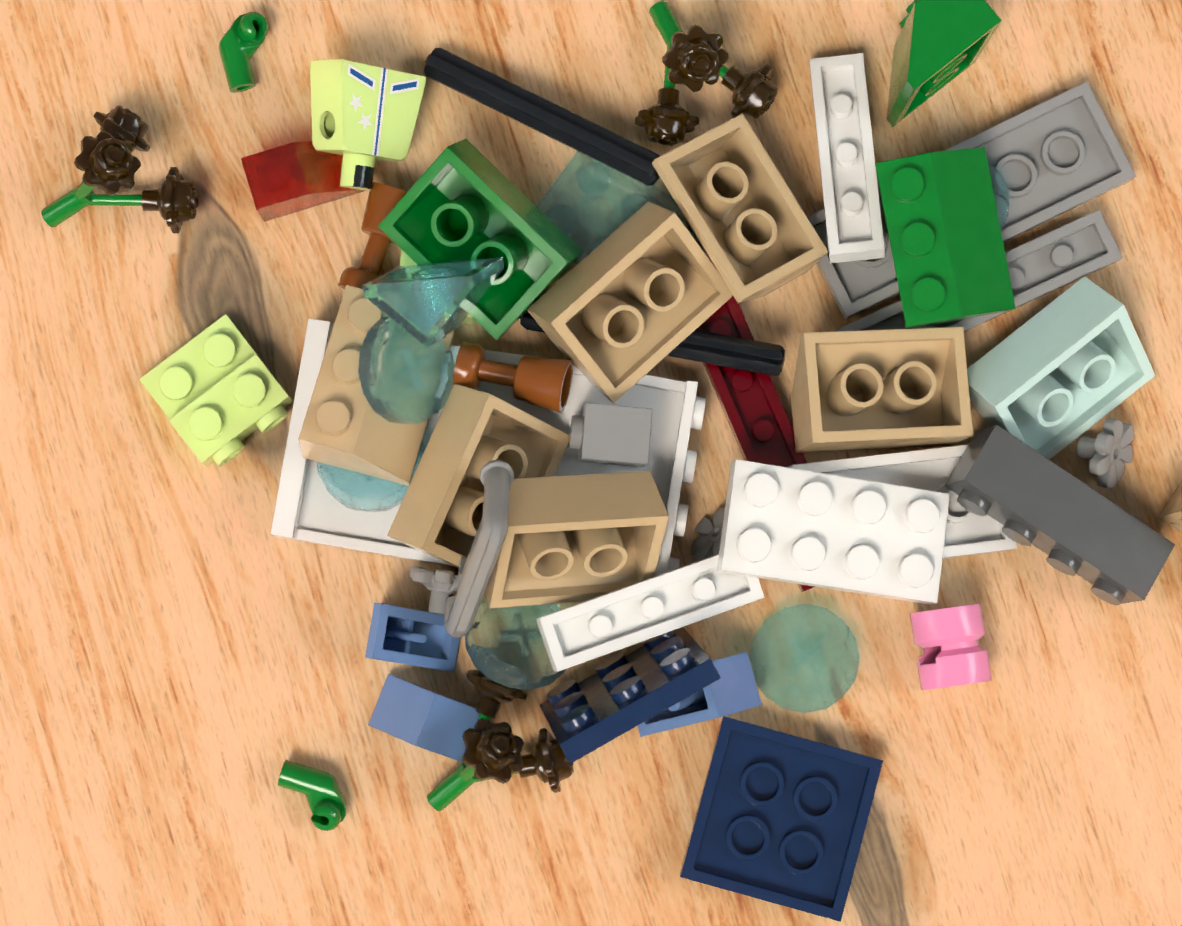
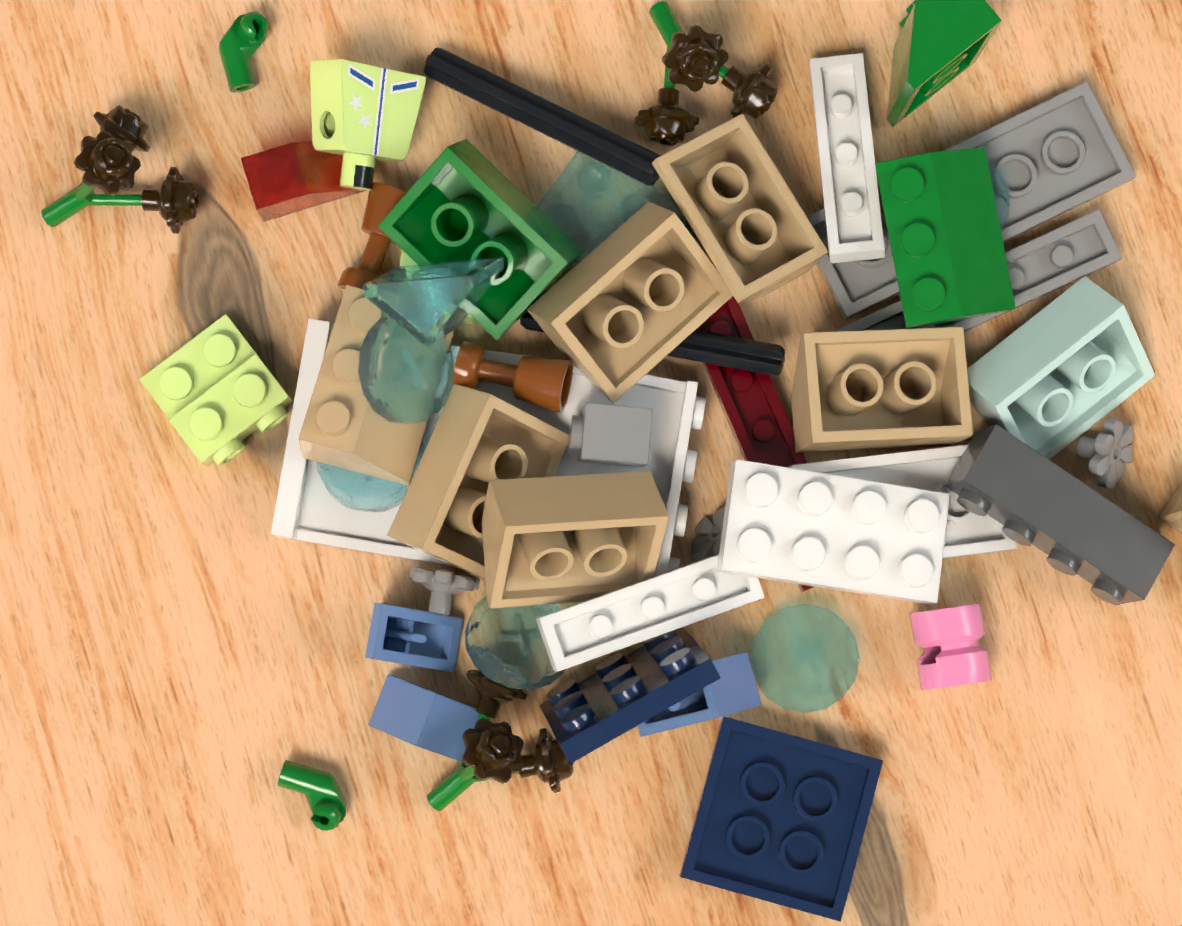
light grey piece [444,460,514,638] -> none

